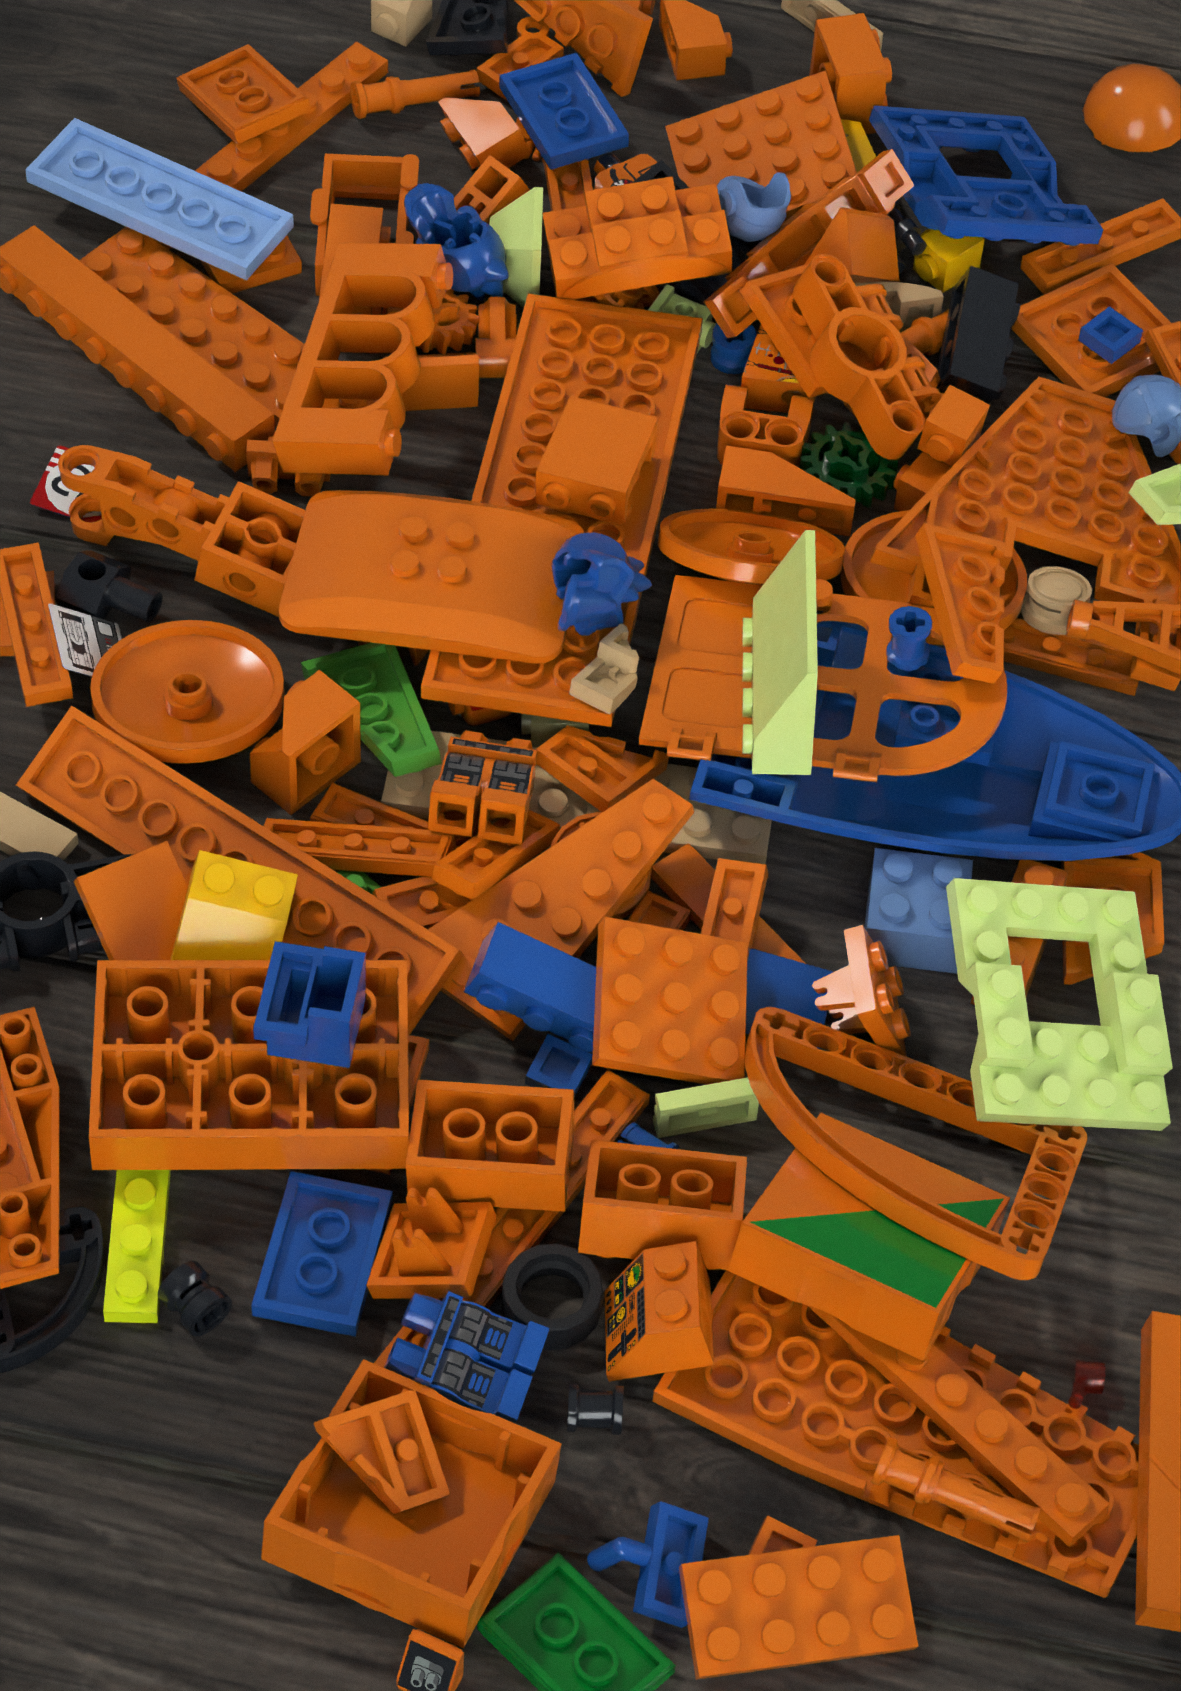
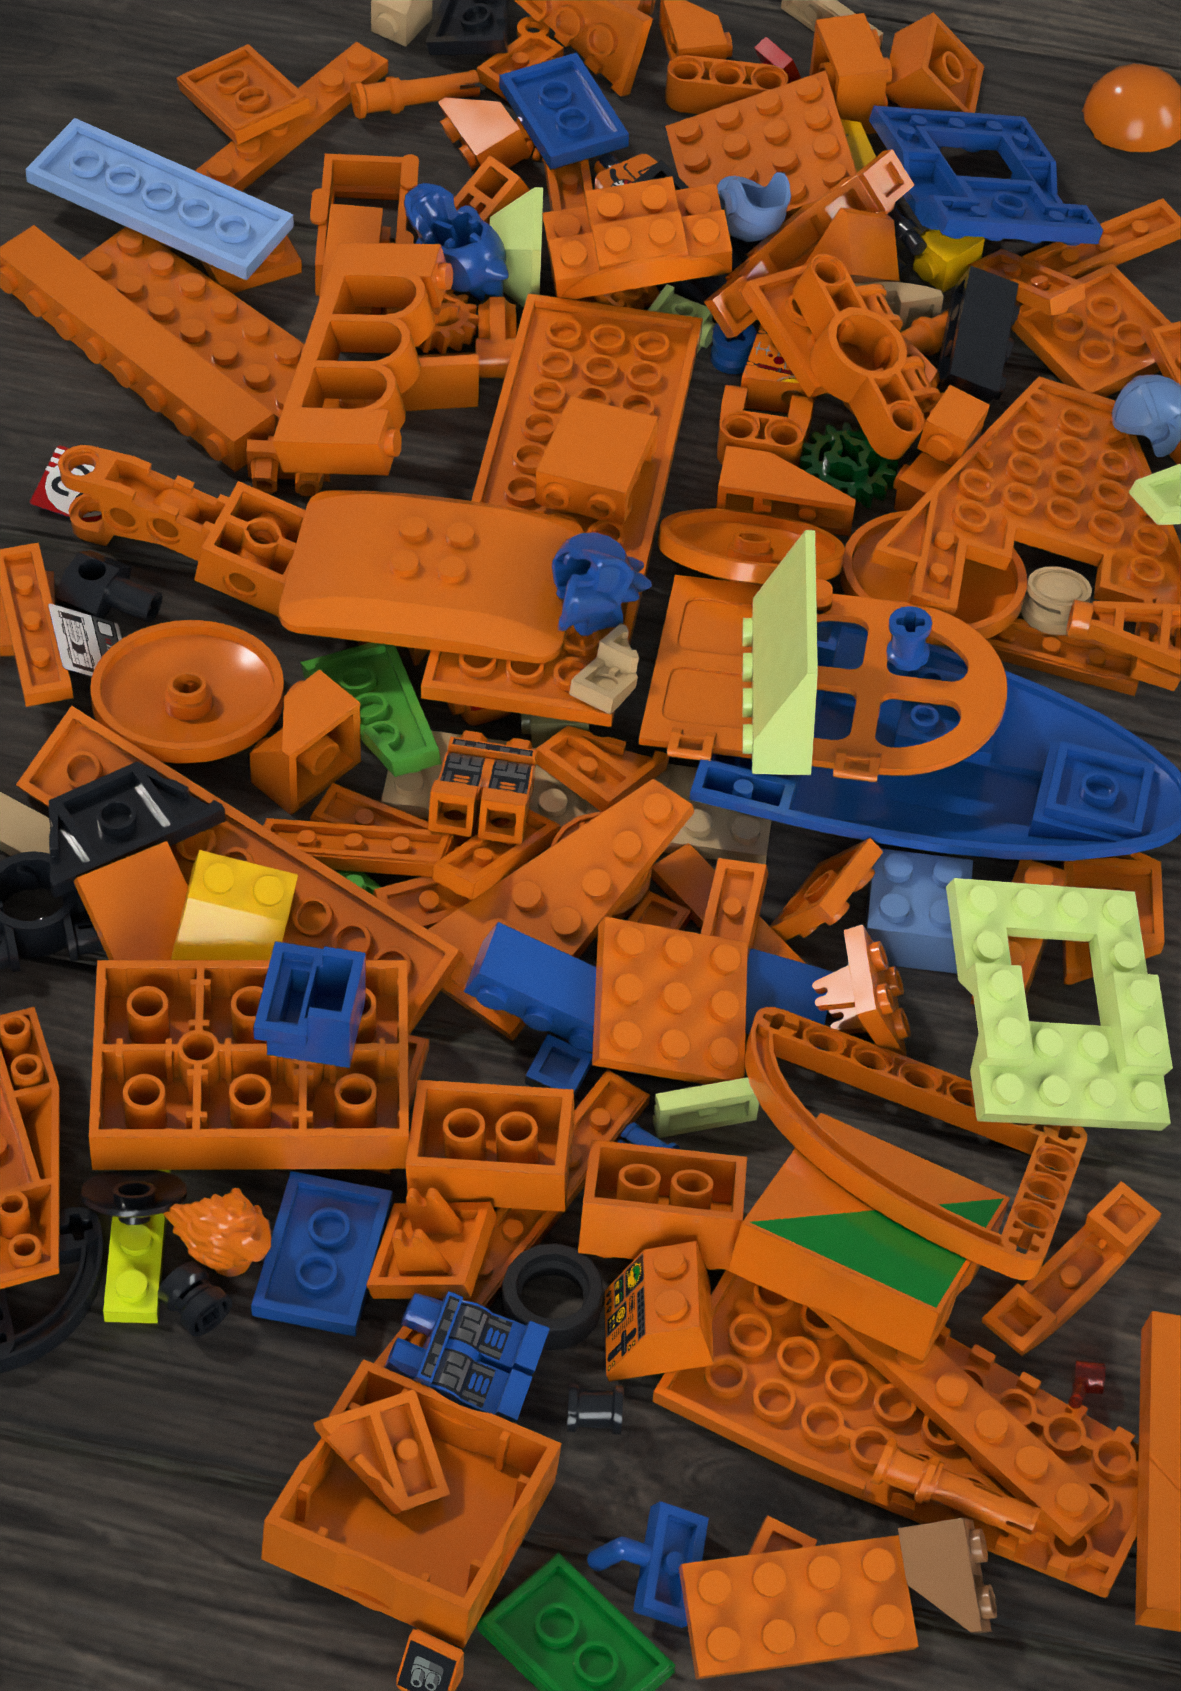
orange wing [915,523,1005,684] -> none
blue plate [1078,306,1143,364] -> none
none -> black wing [49,762,226,898]
none -> black dish [81,1170,187,1225]
none -> orange hair [163,1188,271,1277]
none -> orange beam [665,55,788,114]
none -> red plate [754,37,802,83]
none -> orange plate [770,838,883,941]
none -> orange slope [885,12,984,113]
none -> medium nougat slope [898,1518,997,1633]
none -> orange plate [968,249,1086,315]
none -> orange slope [982,1181,1162,1356]

